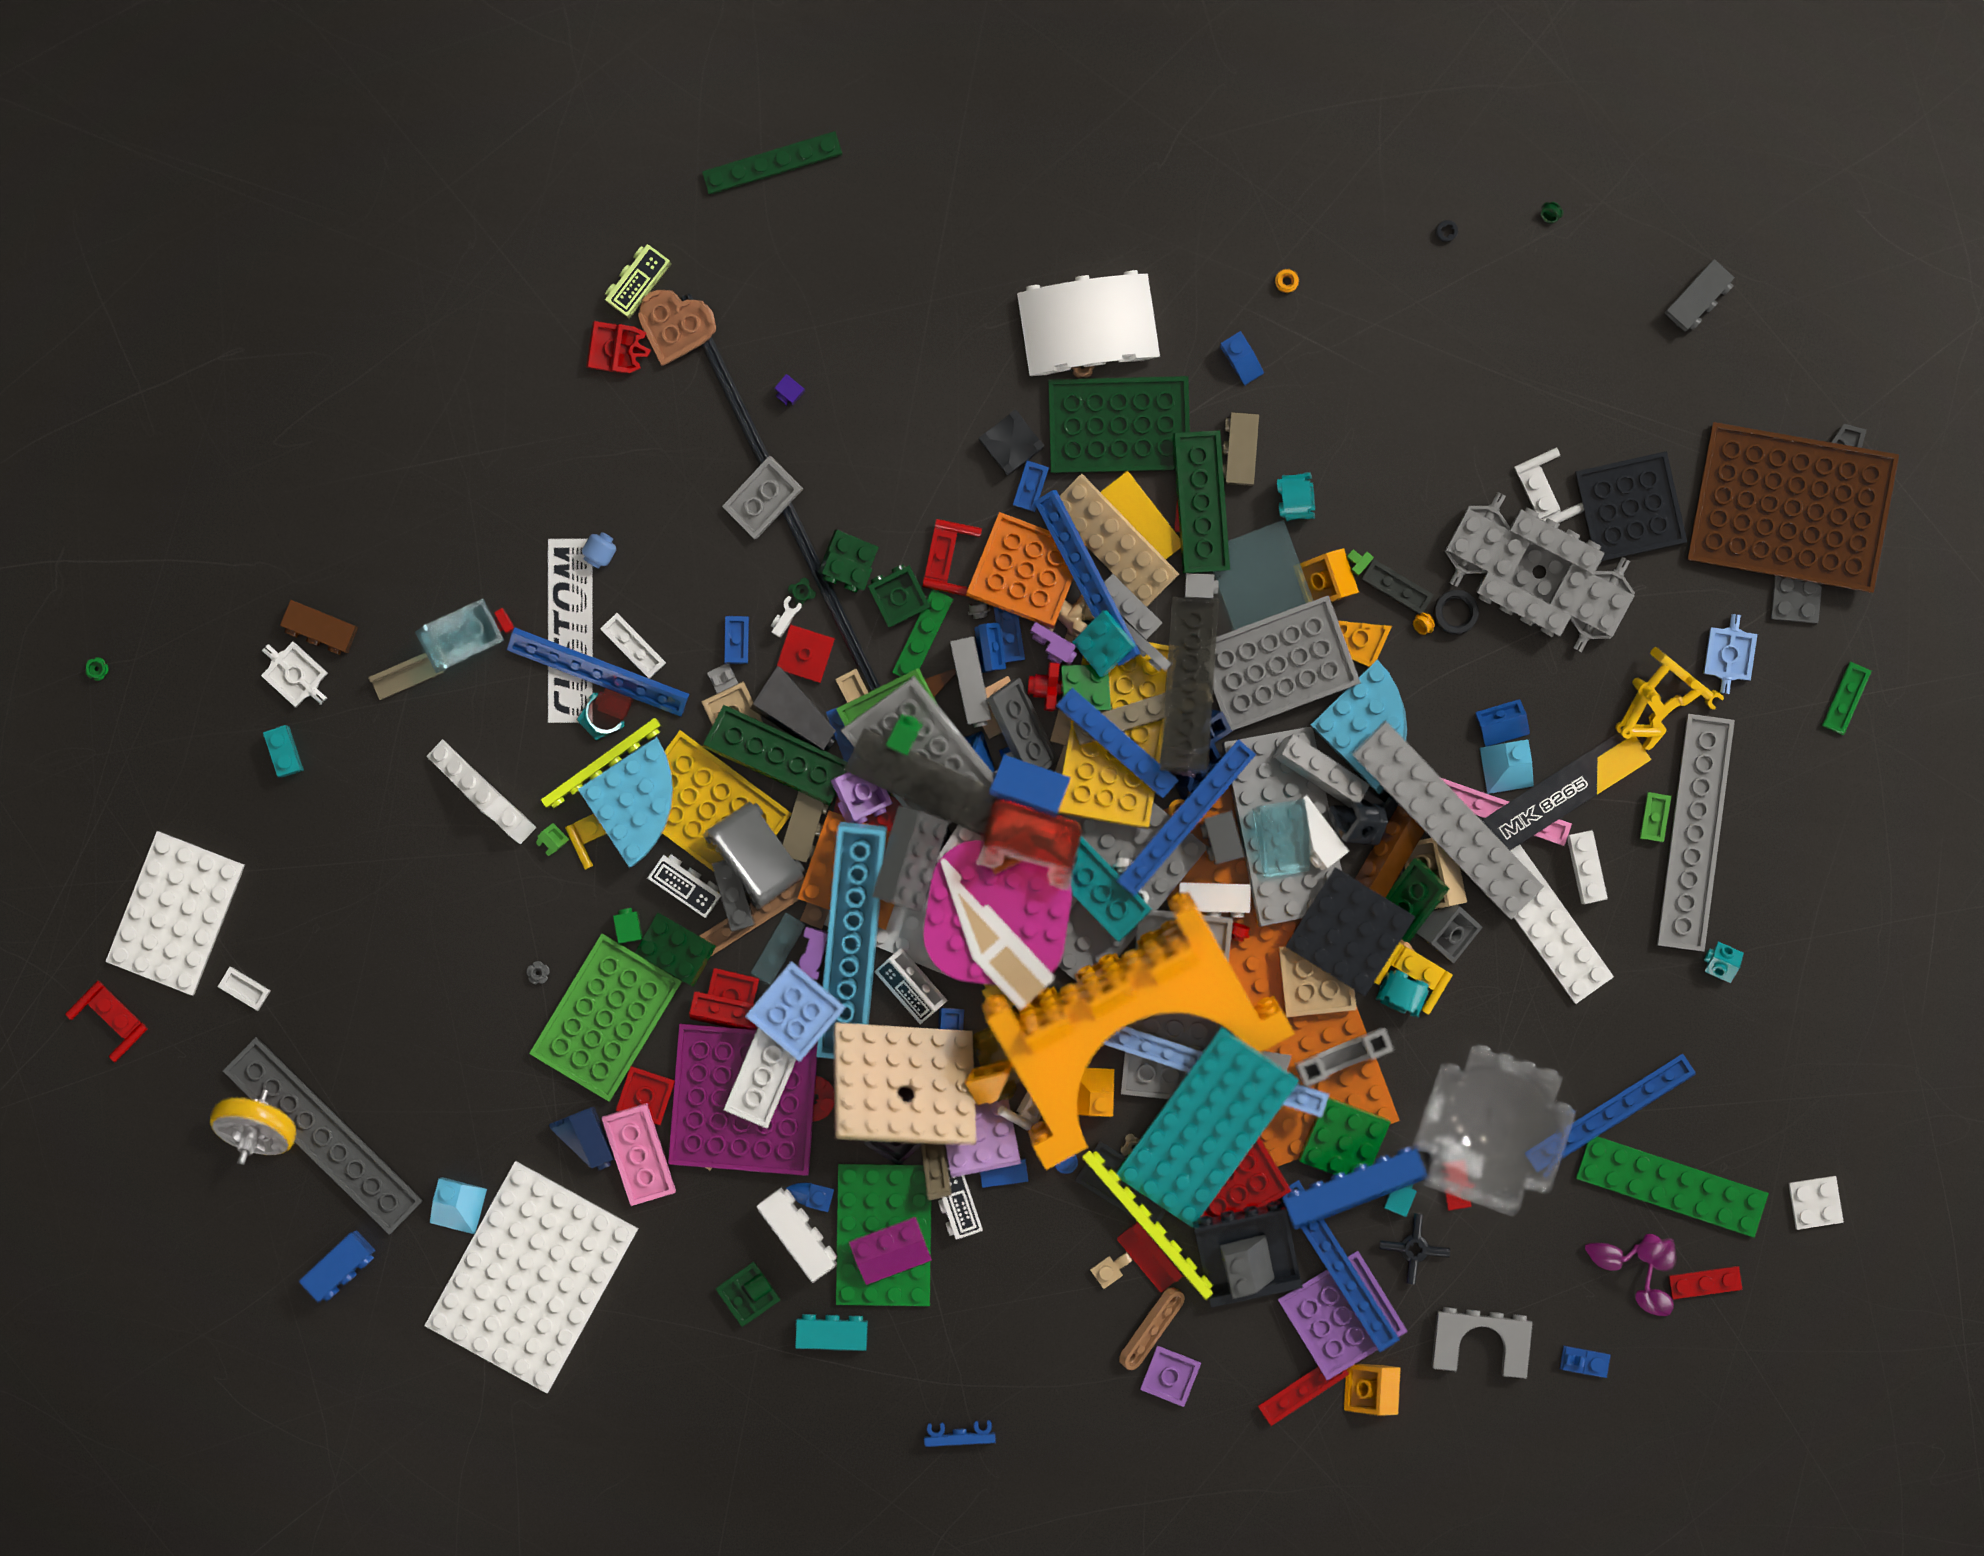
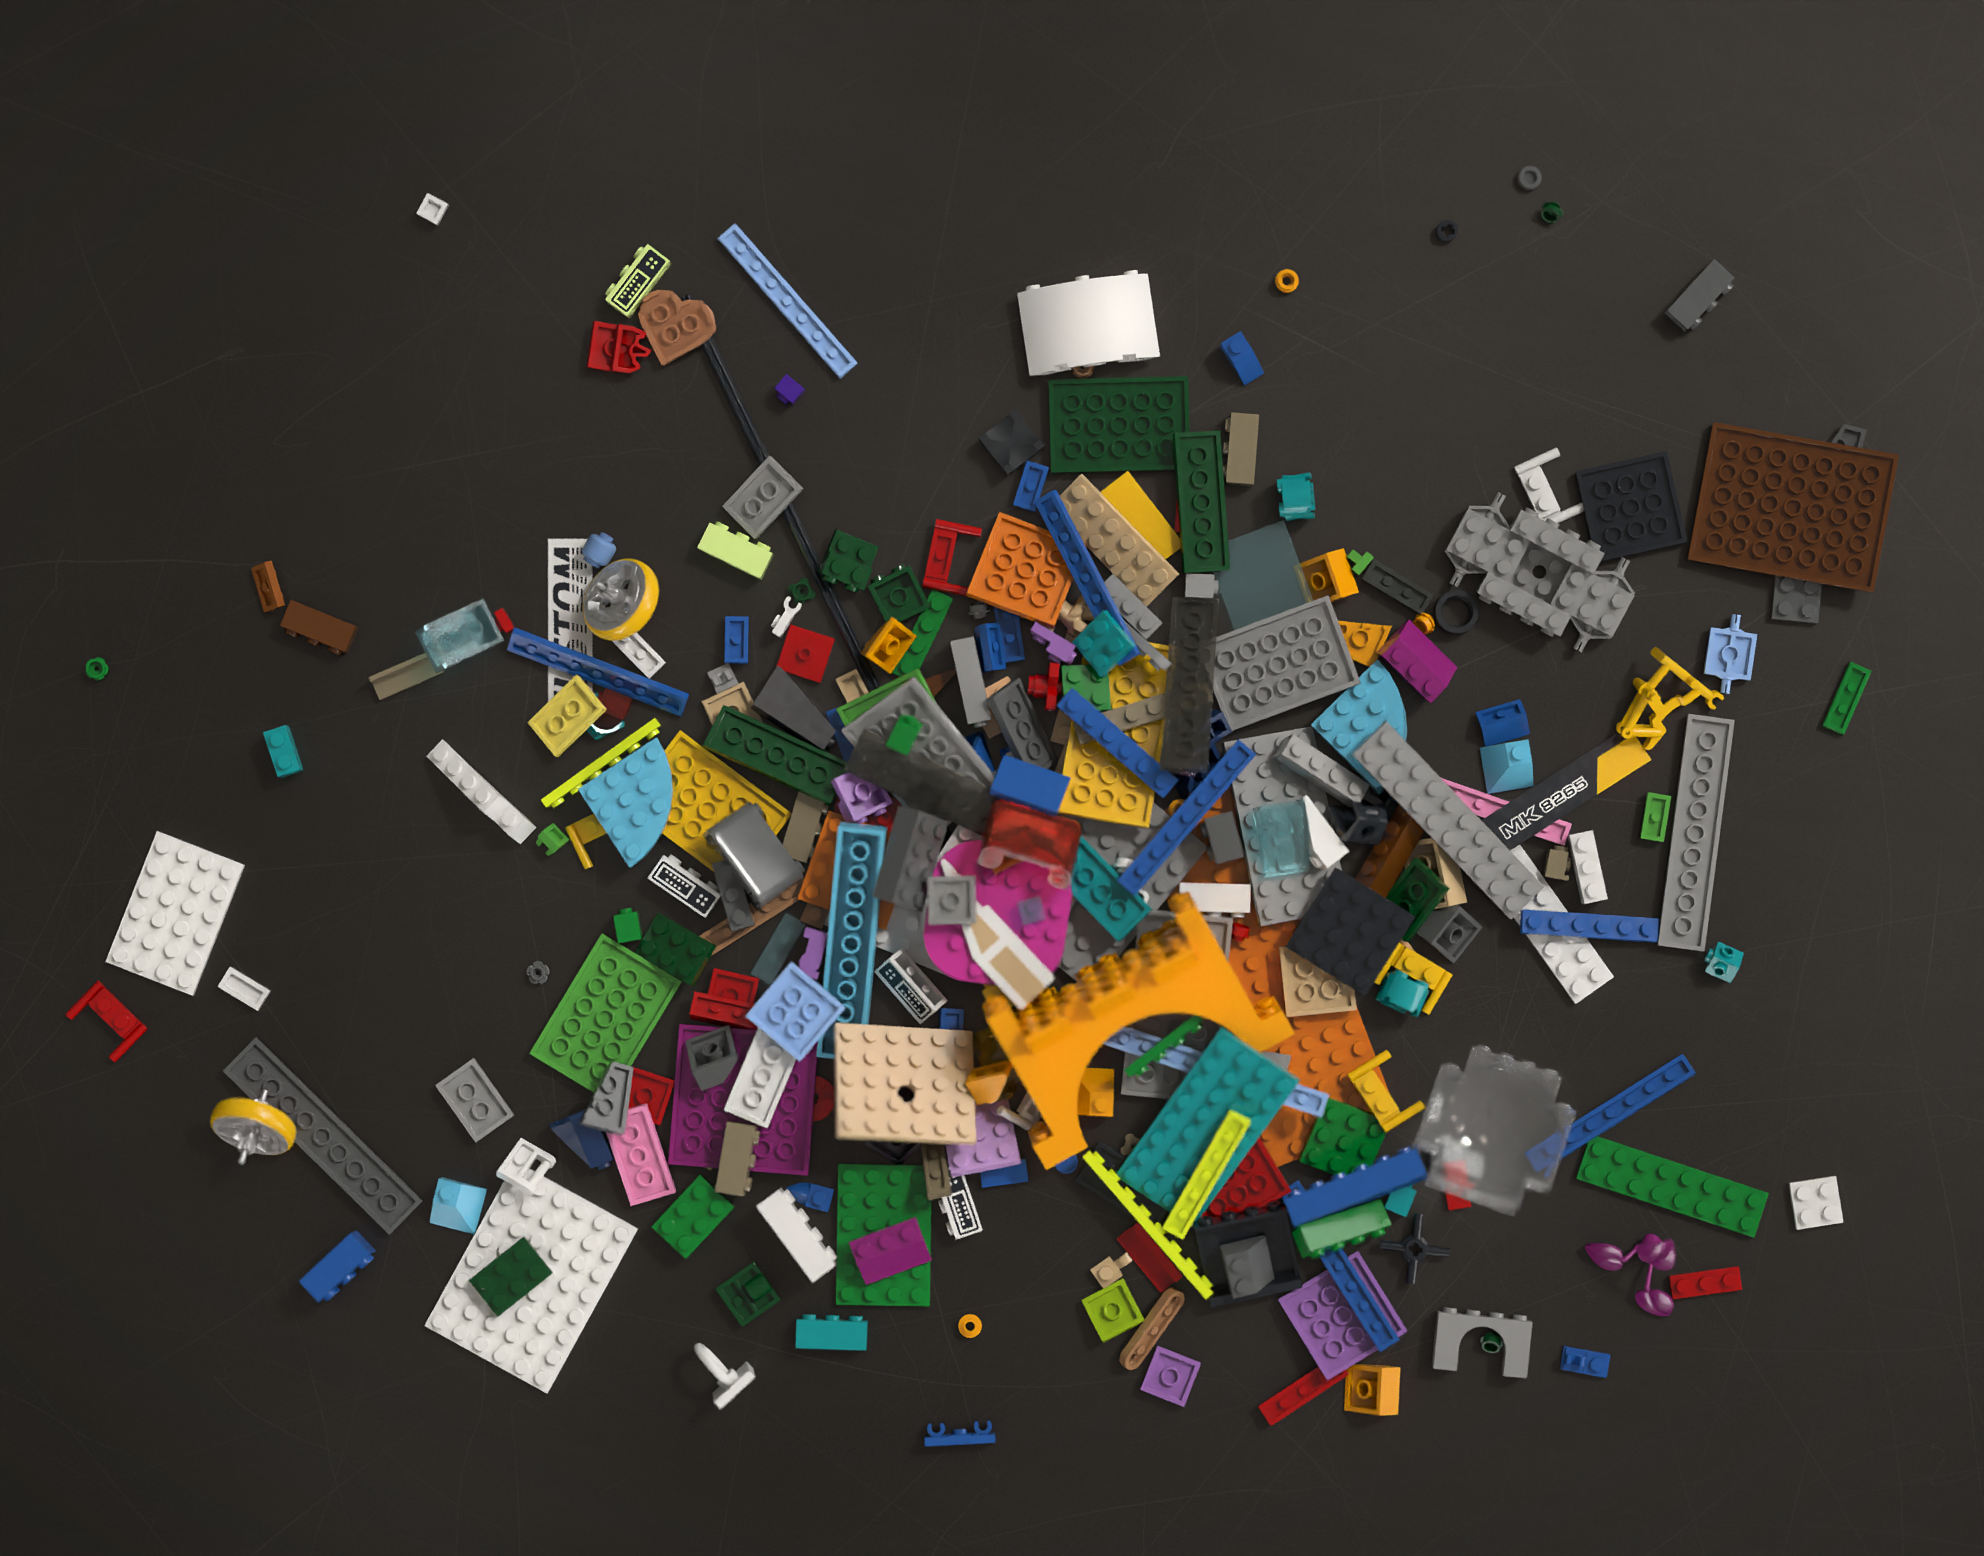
white plate [261,642,328,708] -> none
dark green plate [702,131,842,195] -> none
light grey arch [1294,1027,1393,1087] -> none
none -> dark orange plate [251,561,285,613]
none -> white plate [416,193,449,225]
none -> light grey plate [435,1058,514,1142]
none -> dark green plate [468,1236,554,1317]
none -> white plate [496,1138,556,1196]
none -> light yellow tile [527,675,607,757]
none -> wing [579,1061,634,1136]
none -> flat silver wheel [583,558,659,641]
none -> green brick [652,1174,735,1259]
none -> dark grey slope [686,1025,738,1091]
none -> white tile [694,1343,755,1409]
none -> yellowish green brick [697,521,773,580]
none -> dark tan brick [715,1121,760,1196]
none -> light blue tile [718,224,857,379]
none -> light orange slope [861,617,917,674]
none -> light grey plate [928,876,977,925]
none -> light orange plate [958,1314,982,1338]
none -> clear light blue tile [1017,896,1046,925]
none -> lime plate [1082,1279,1145,1343]
none -> green plate [1124,1015,1206,1078]
none -> neon yellow plate [1162,1109,1251,1239]
none -> green brick [1292,1199,1391,1259]
none -> yellow plate [1347,1050,1425,1133]
none -> magenta slope [1376,619,1457,703]
none -> dark green plate [1480,1332,1503,1353]
none -> dark grey tile [1518,166,1542,190]
none -> blue plate [1520,909,1659,943]
none -> dark tan brick [1543,845,1571,881]

